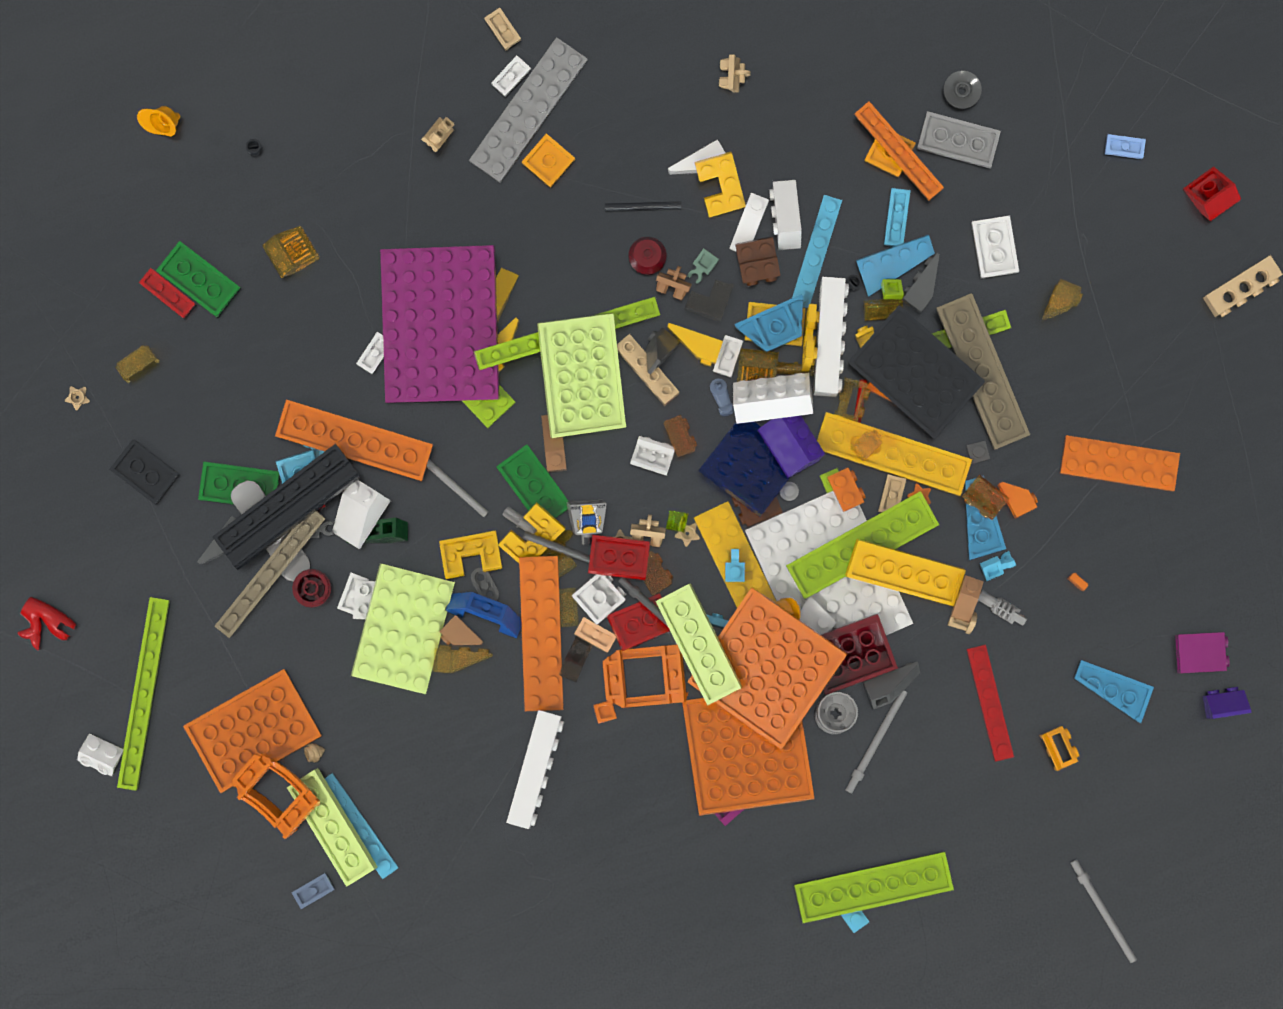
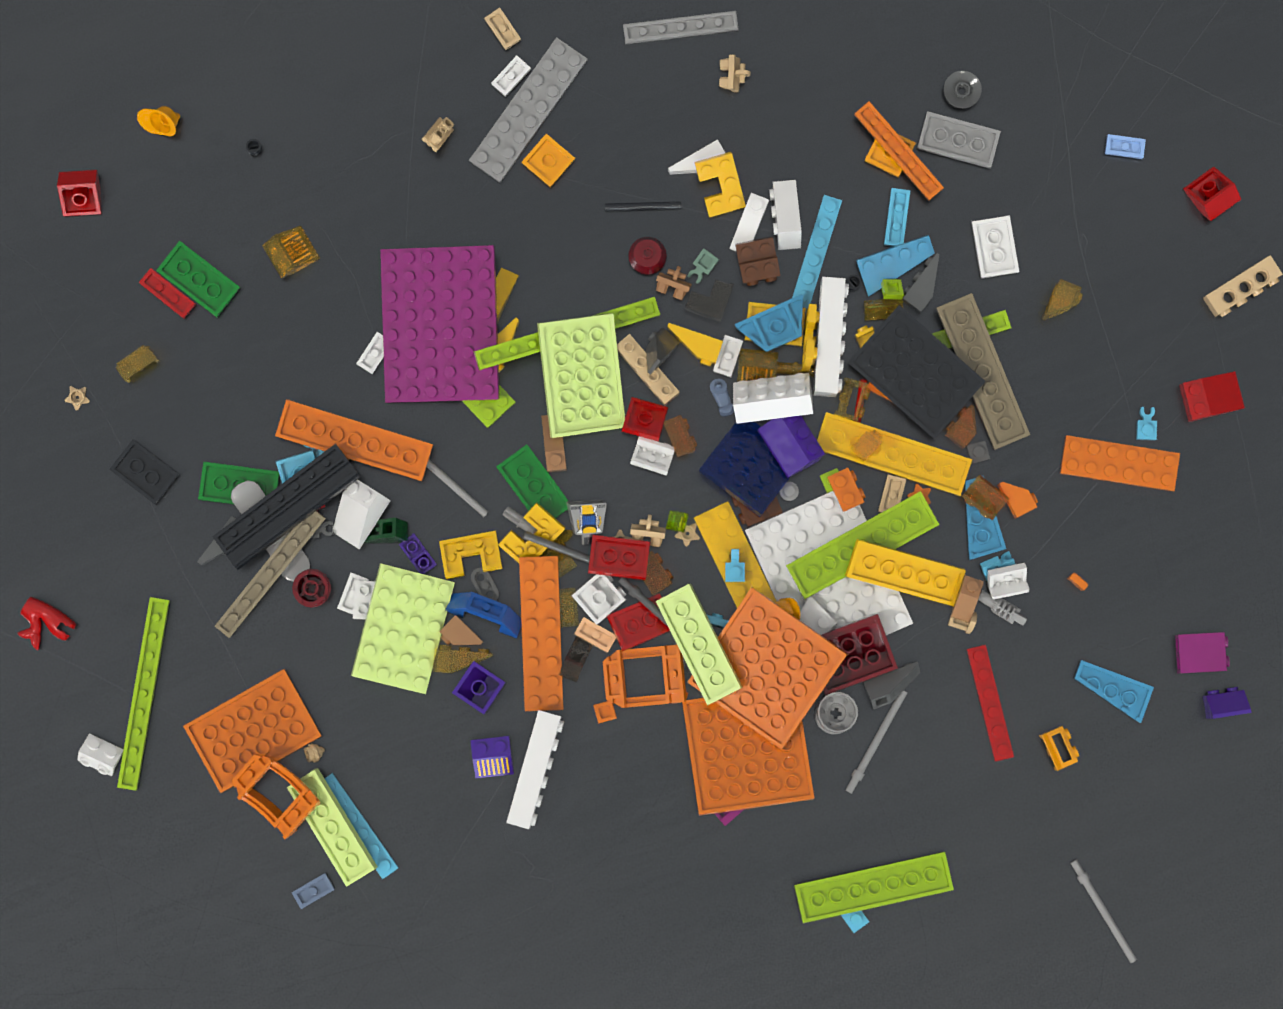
none -> red slope [57,170,101,216]
none -> dark purple slope [399,533,437,574]
none -> dark purple slope [452,661,506,715]
none -> dark purple slope [470,736,514,778]
none -> red tile [622,397,668,442]
none -> light grey tile [623,11,738,44]
none -> clear orange slope [945,404,977,450]
none -> white bracket [987,563,1029,599]
none -> medium azure plate [1136,407,1157,440]
none -> red slope [1179,371,1245,422]

